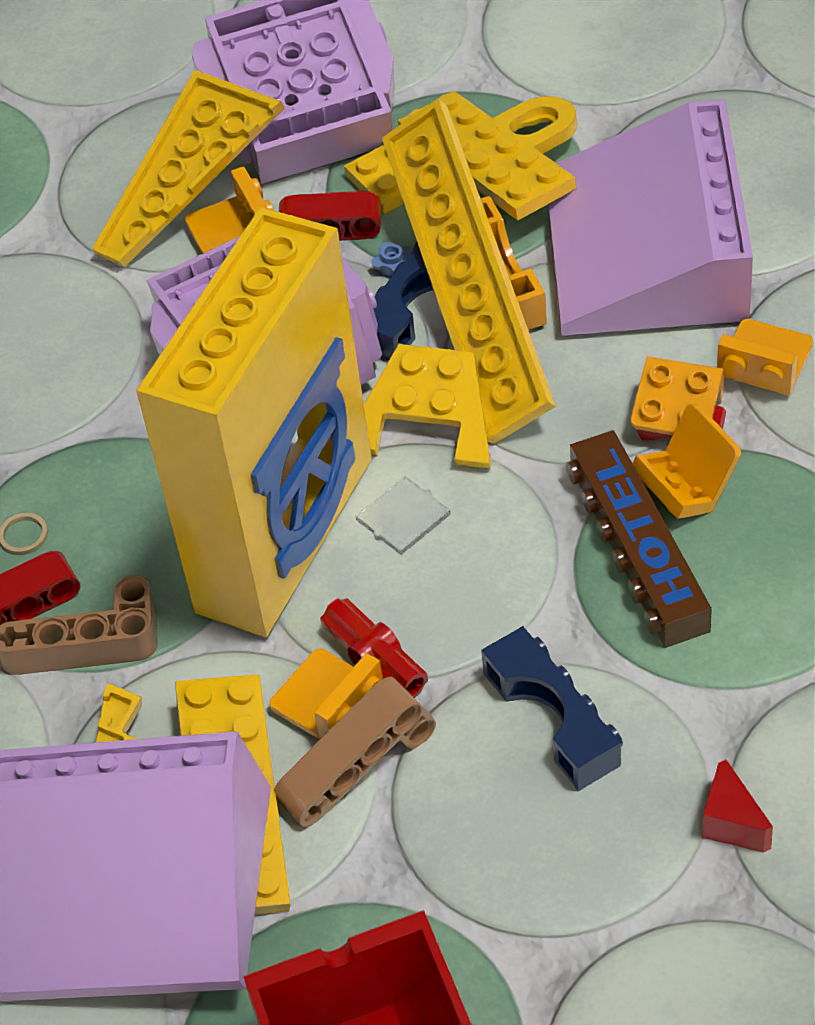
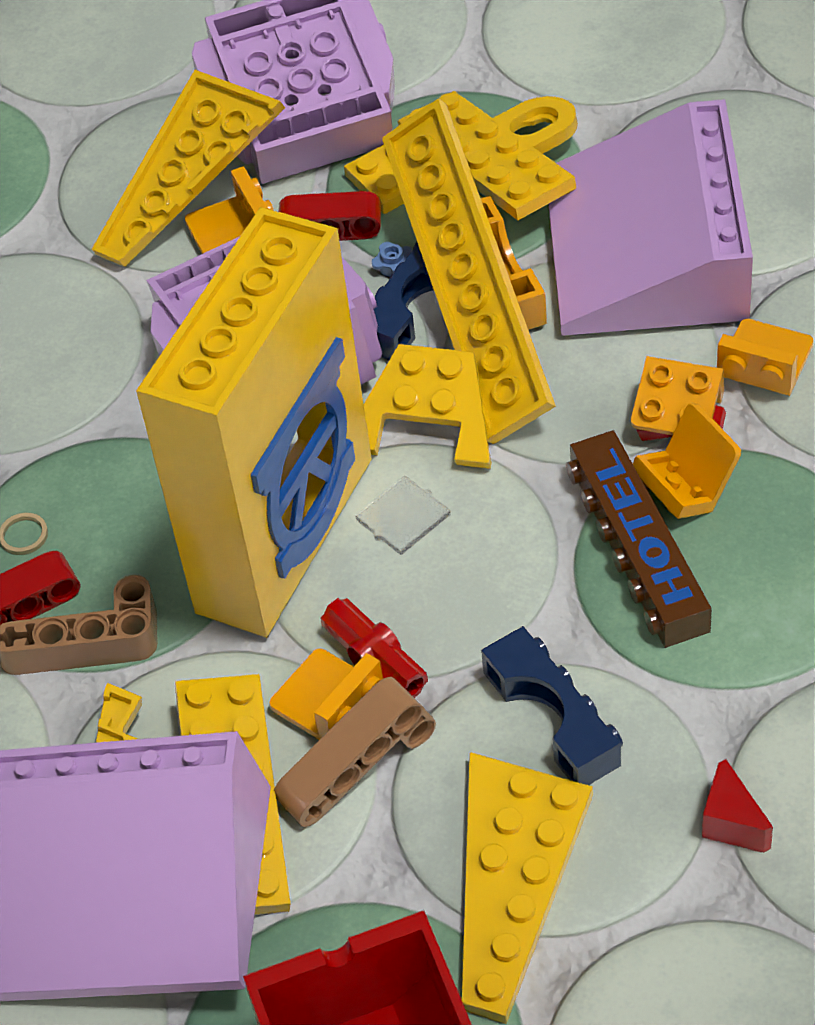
none -> yellow wing [462,752,593,1024]

